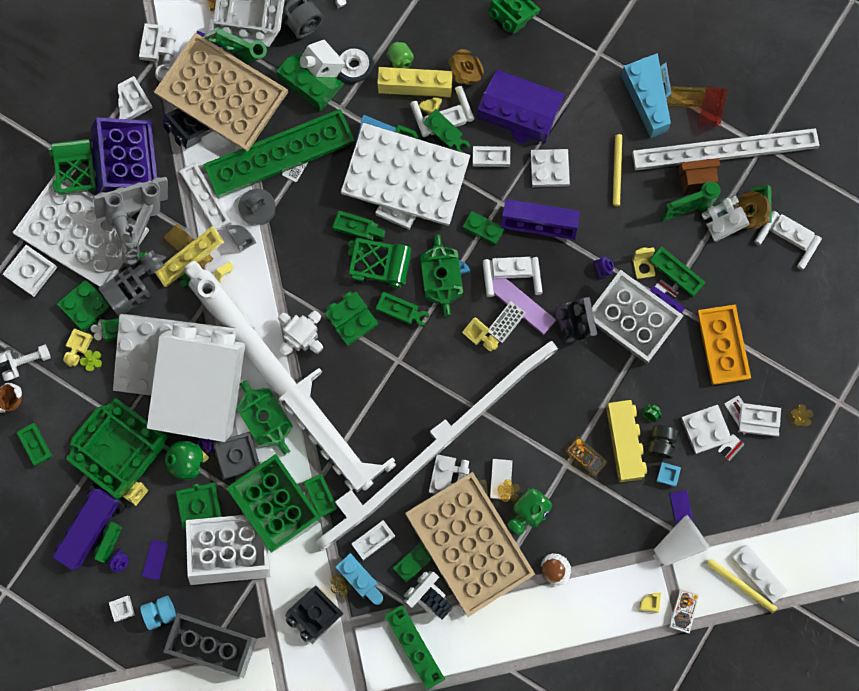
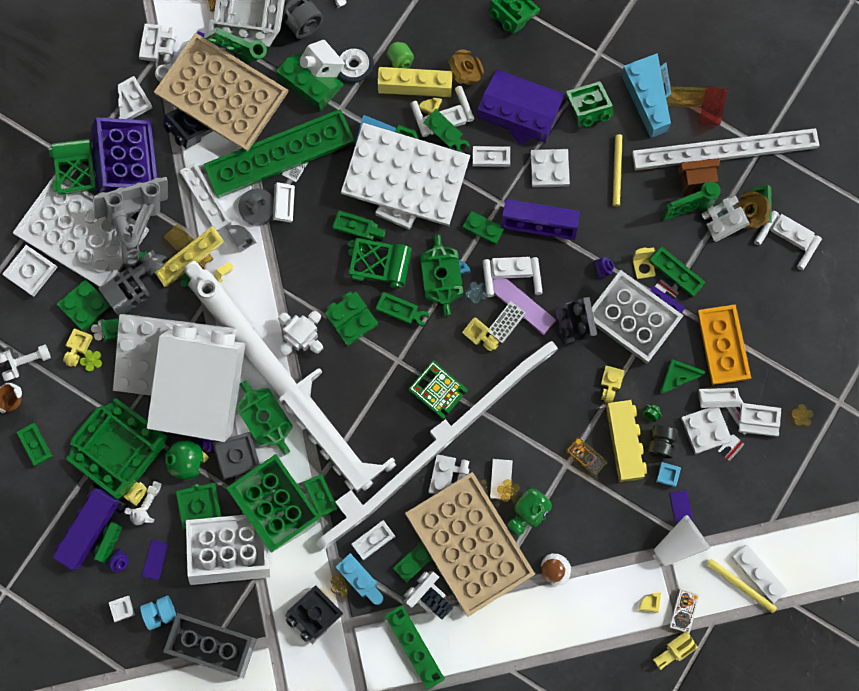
none -> white piece [124,481,161,525]
none -> white tile [273,182,295,223]
none -> green container [408,360,468,420]
none -> clear light blue plant [466,282,487,303]
none -> green plate [566,82,613,127]
none -> light yellow plate [601,366,625,403]
none -> light yellow arm [653,631,698,670]
none -> green tile [660,359,705,394]
none -> white tile [698,388,741,408]

